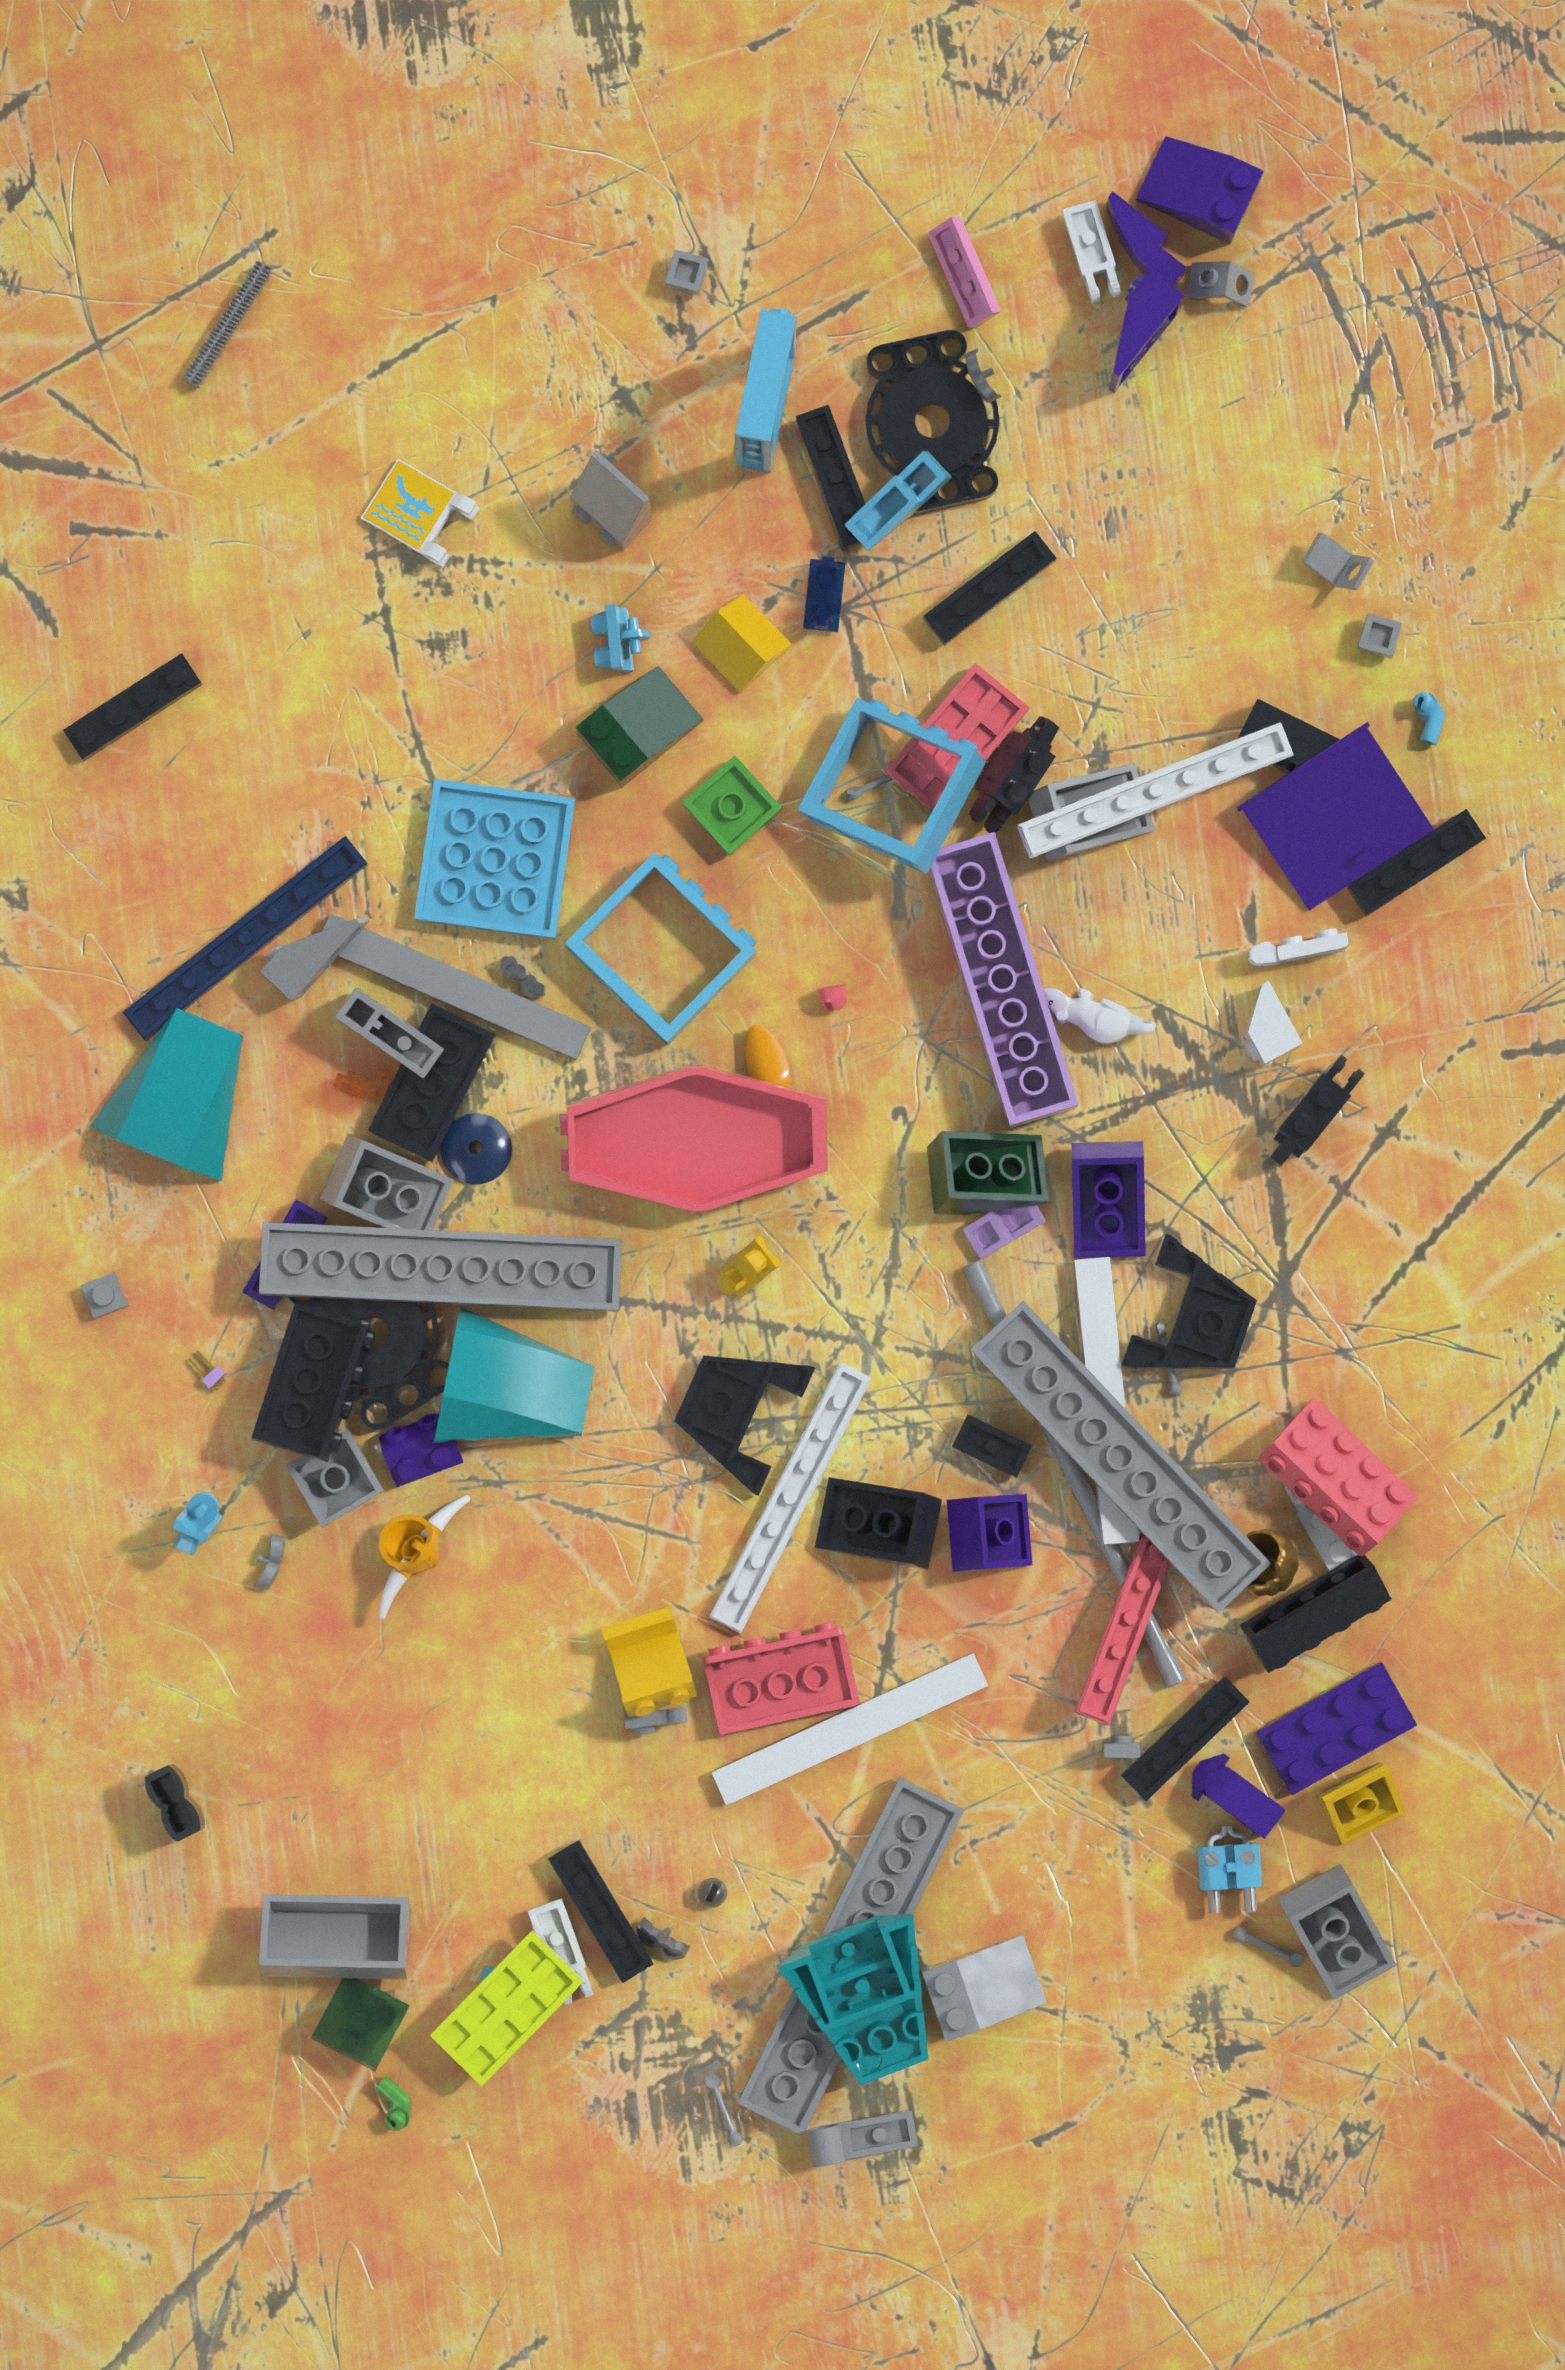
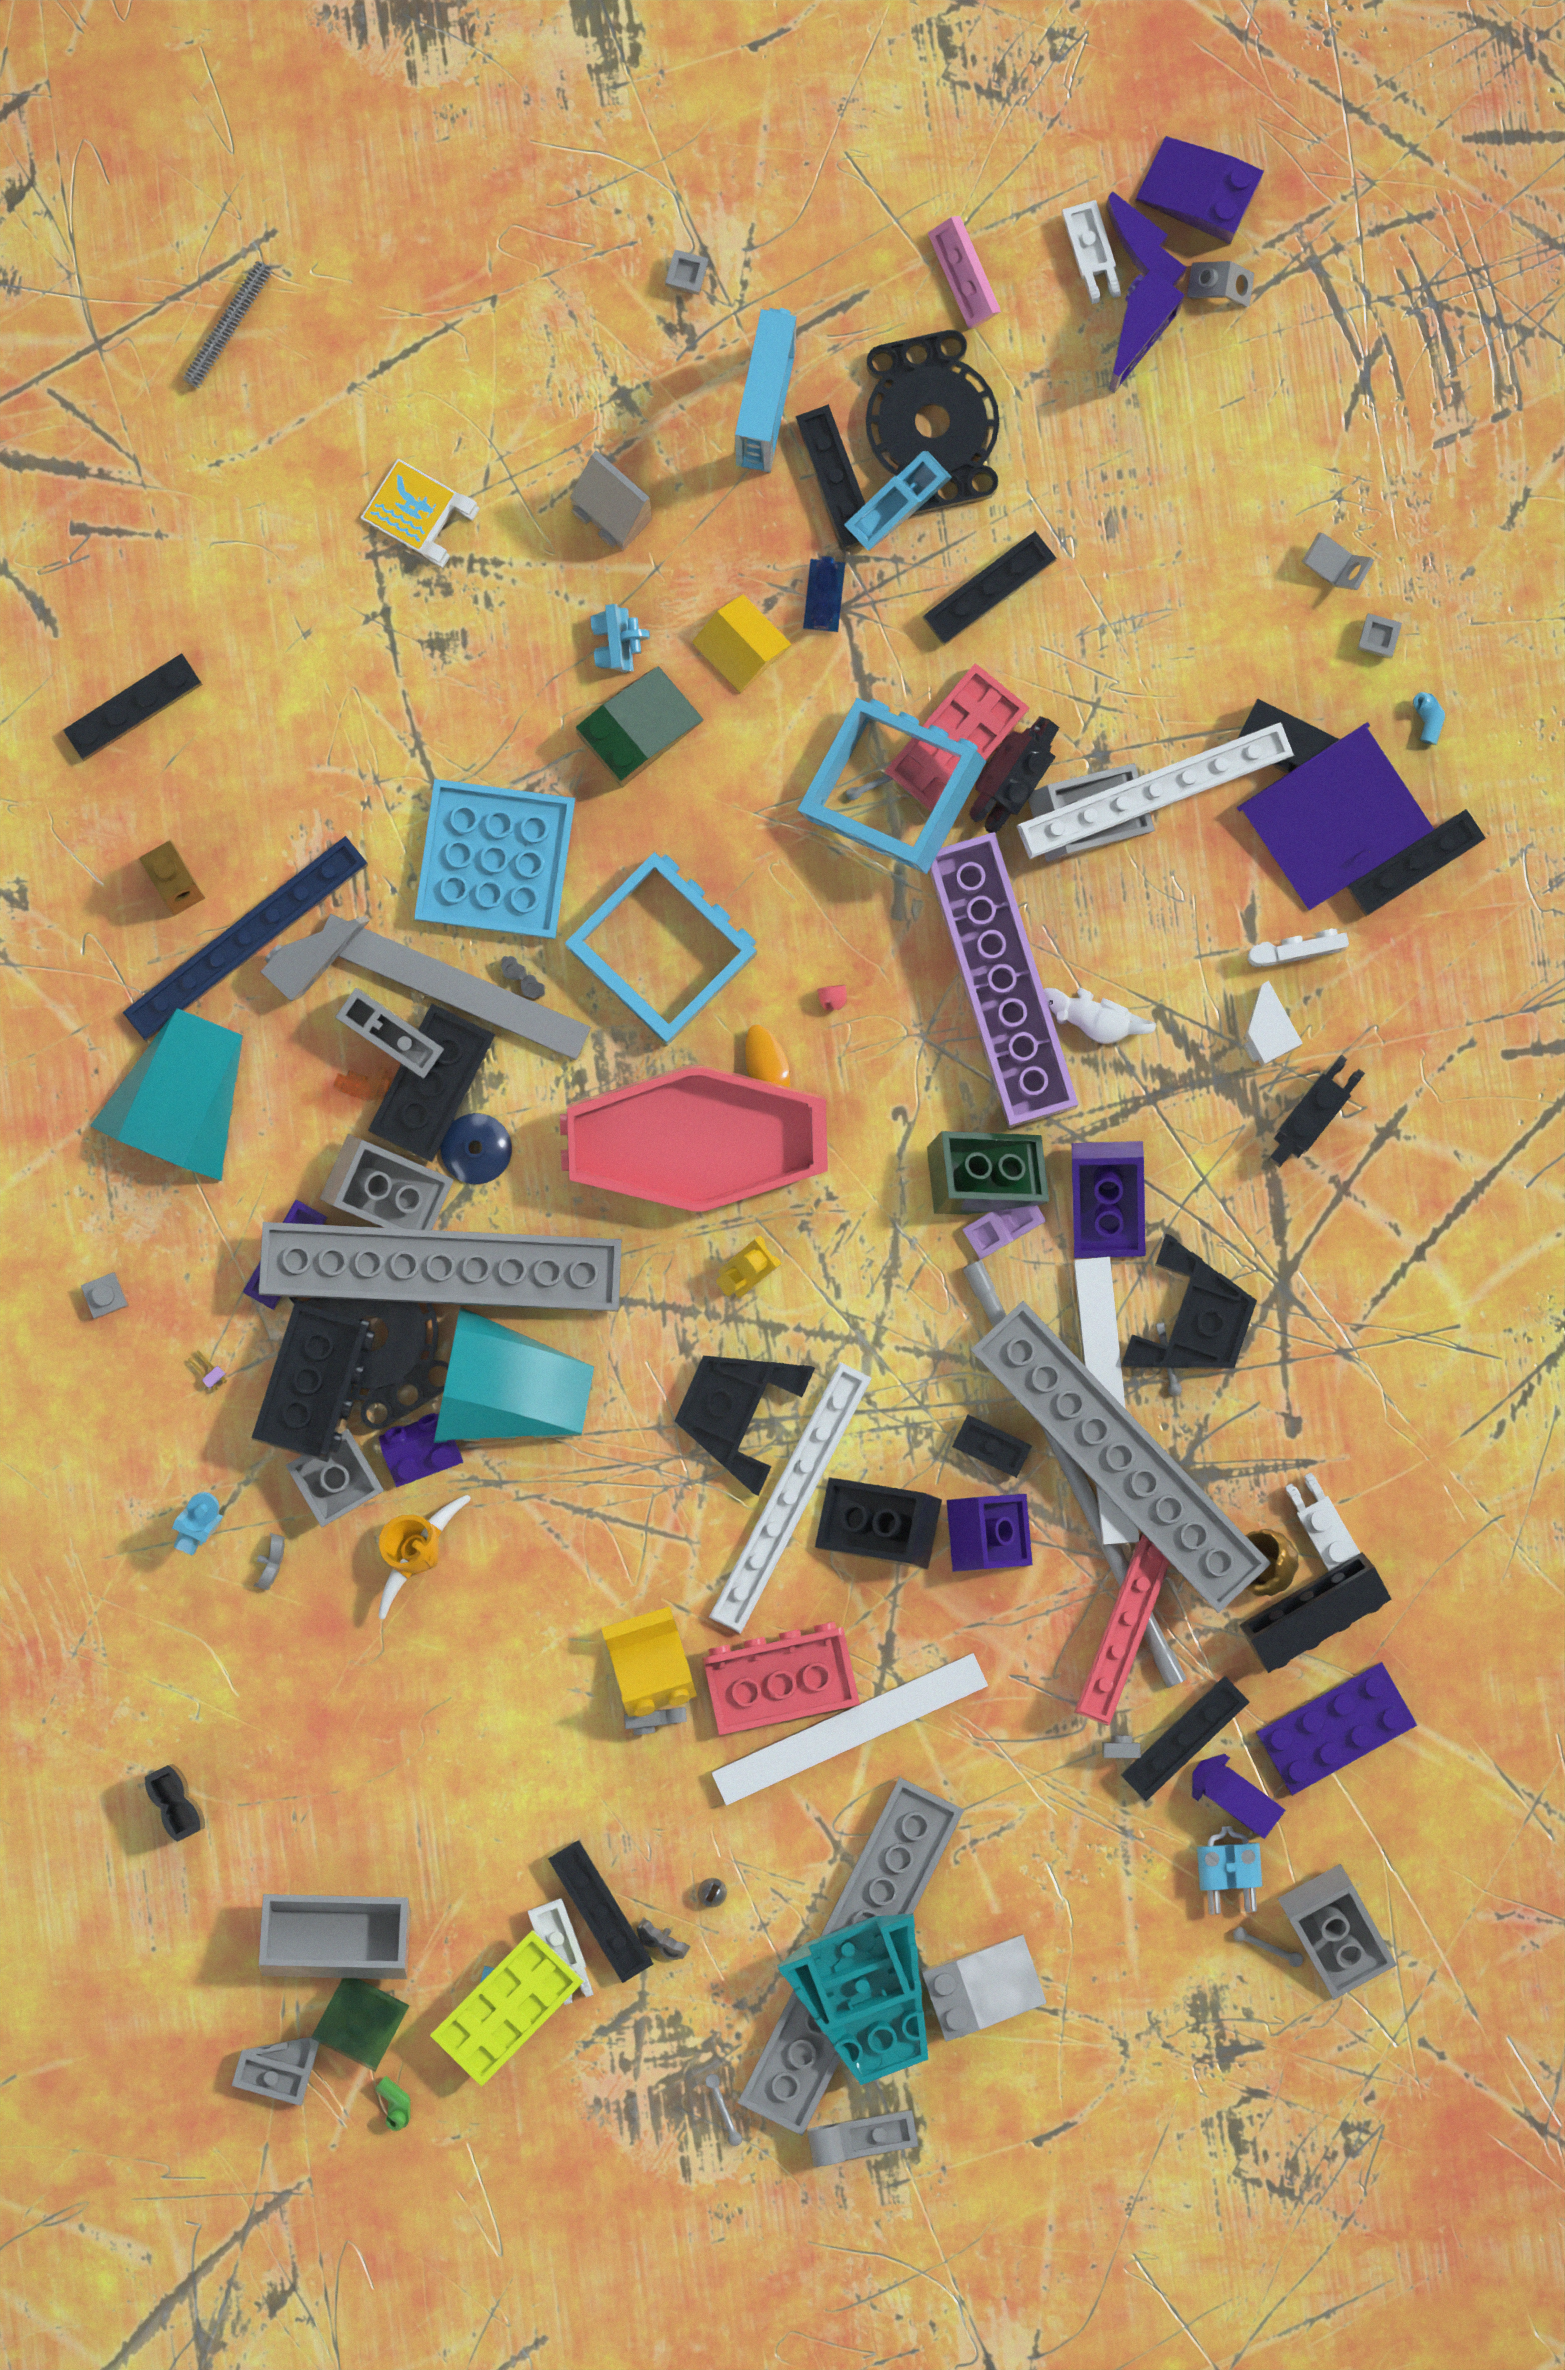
bright green plate [682,756,782,857] -> none
flat silver piece [964,348,1002,403] -> none
coral bracket [1259,1397,1418,1556] -> none
yellow slope [1316,1763,1407,1845] -> none
none -> pearl gold torso [139,840,205,916]
none -> light grey wing [231,2036,322,2106]

